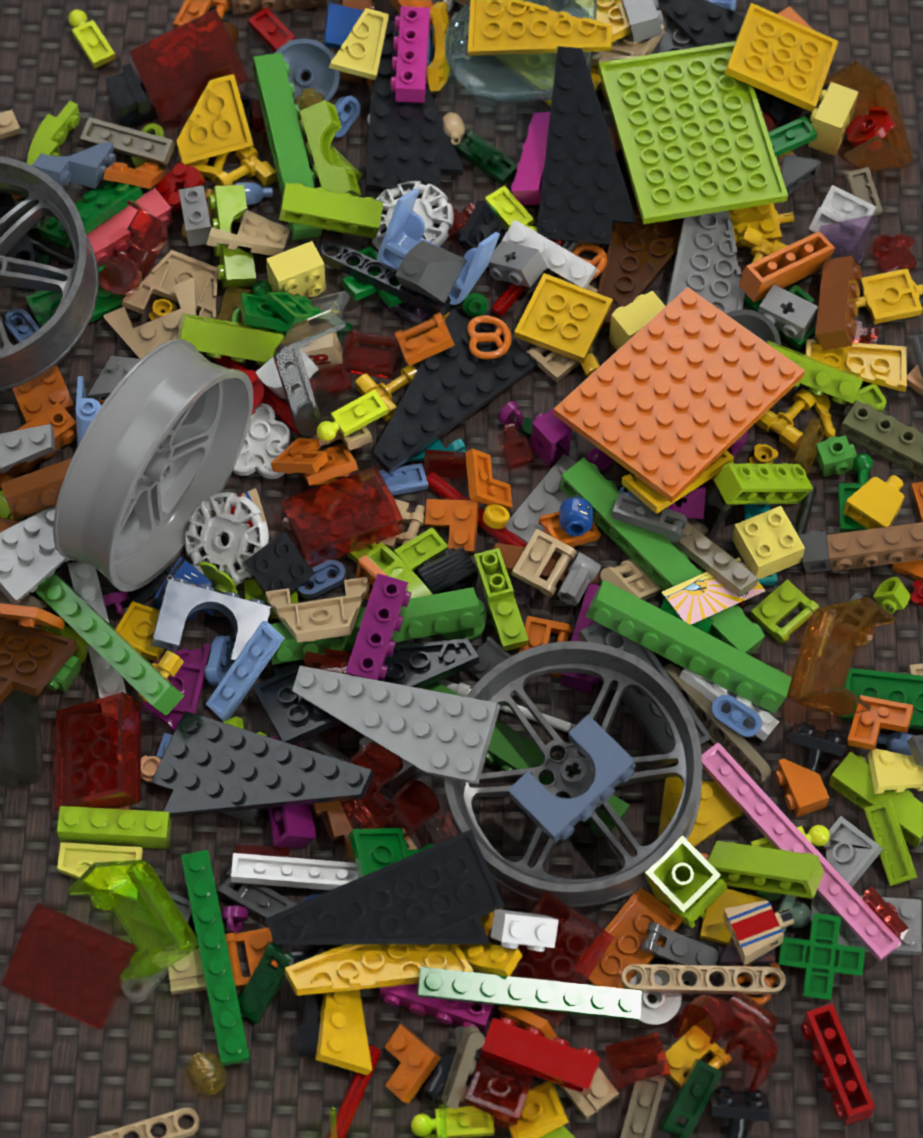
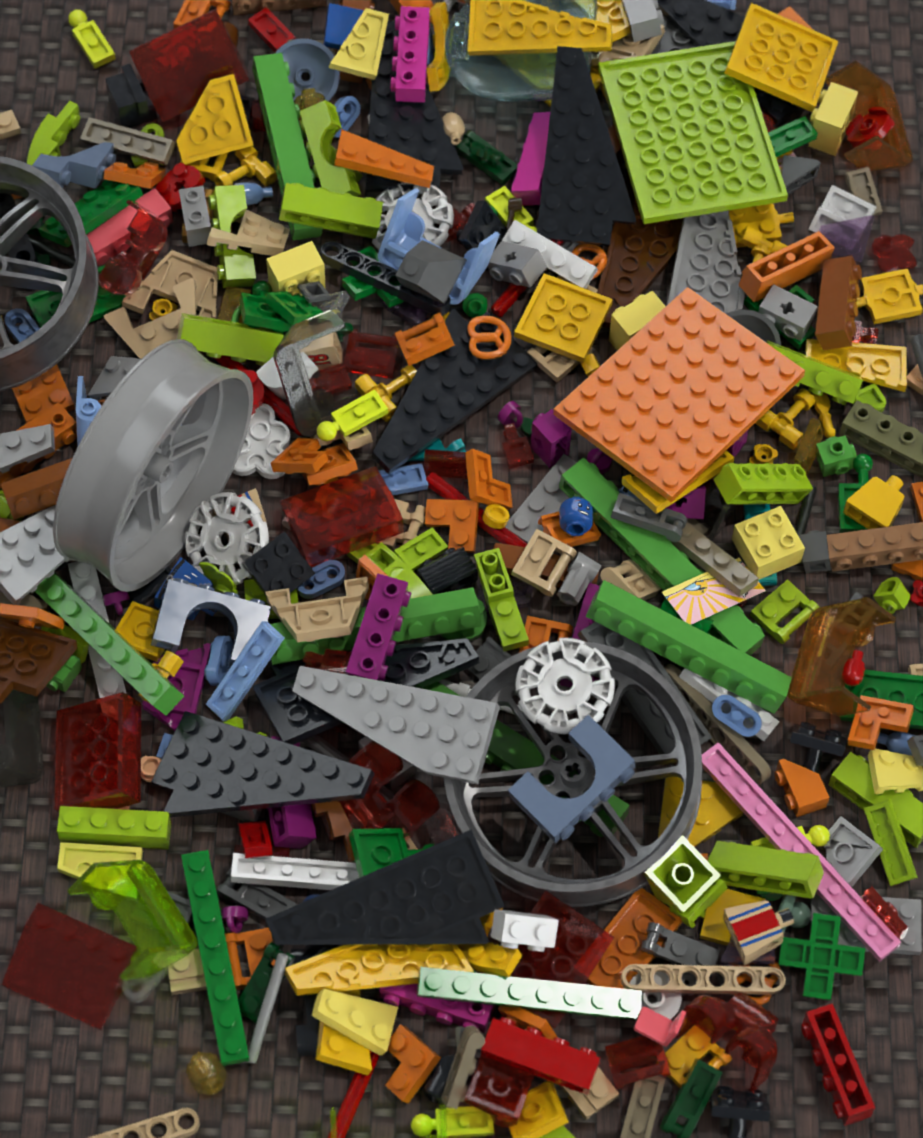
none -> red plate [238,821,273,858]
none -> light grey bar [248,953,289,1063]
none -> dark grey slope [297,281,331,303]
none -> light yellow wing [312,989,398,1056]
none -> orange wing [334,129,434,188]
none -> dark brown hand [506,198,522,231]
none -> white plate [515,638,615,734]
none -> coral bracket [634,1006,686,1047]
none -> red cylinder [842,650,865,686]

